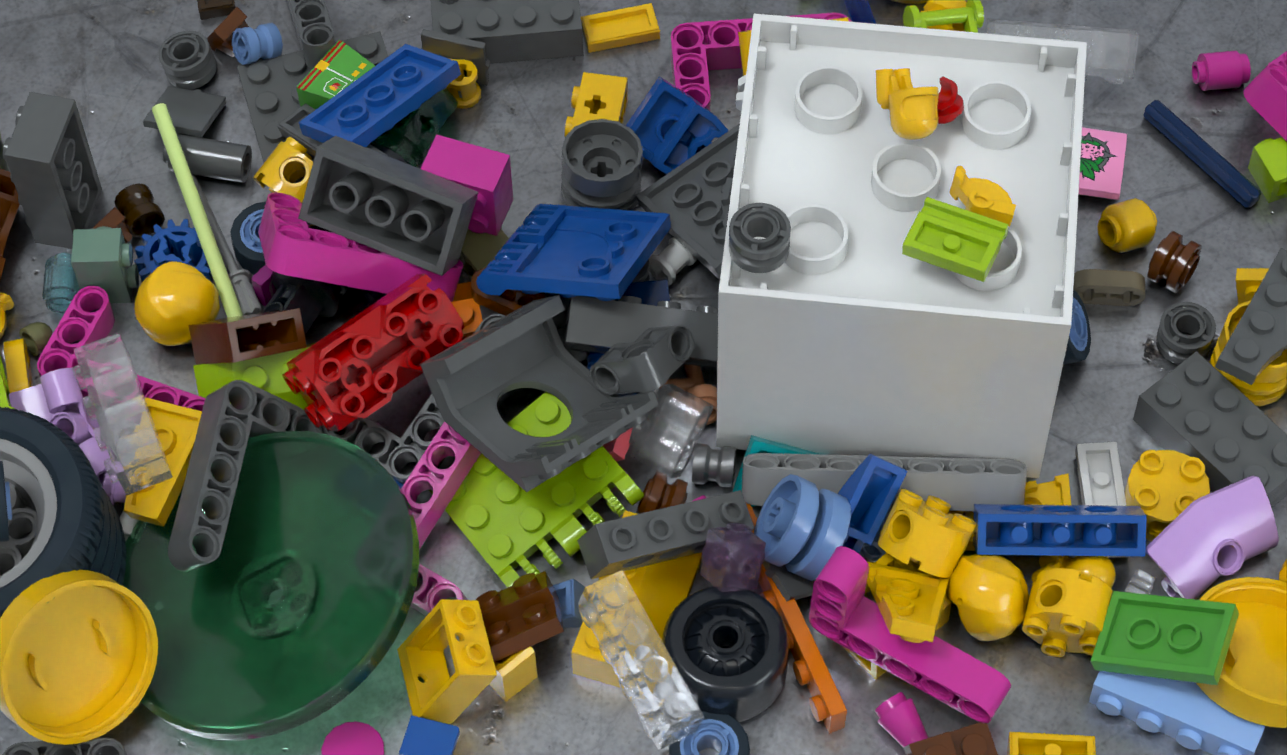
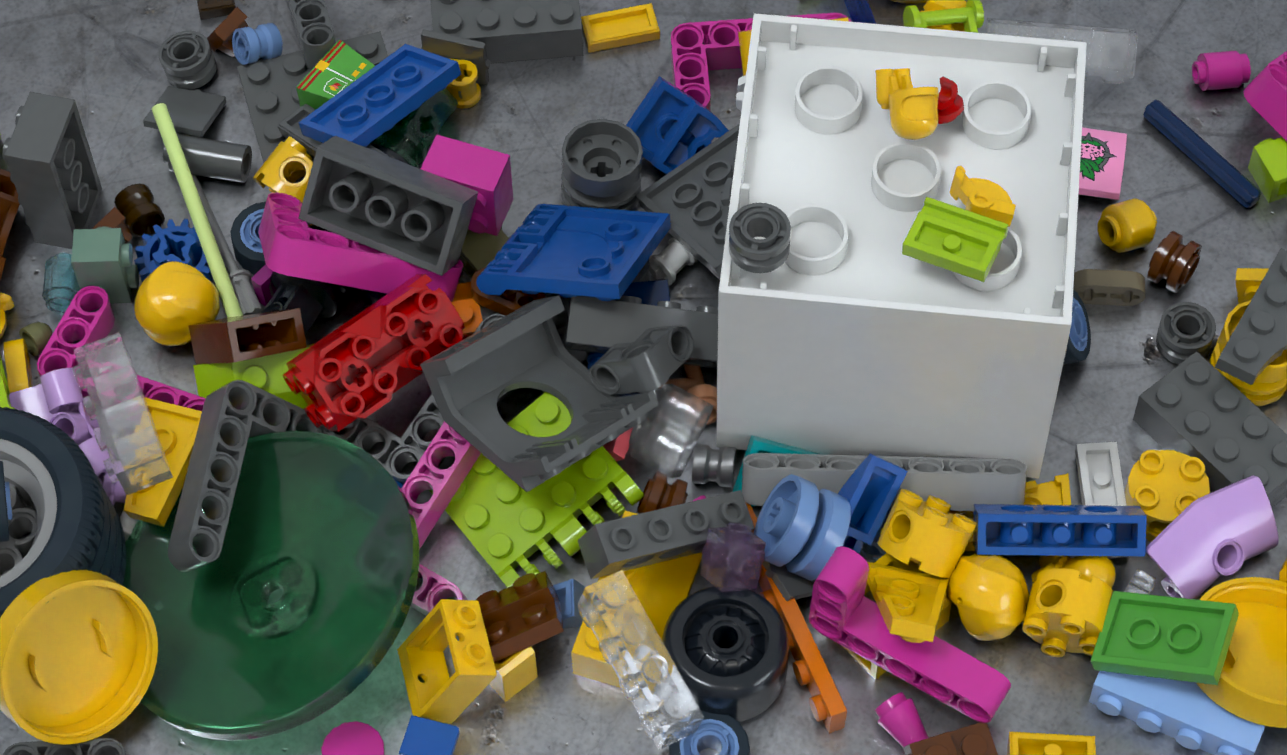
yellow brick [564,72,628,137] -> none

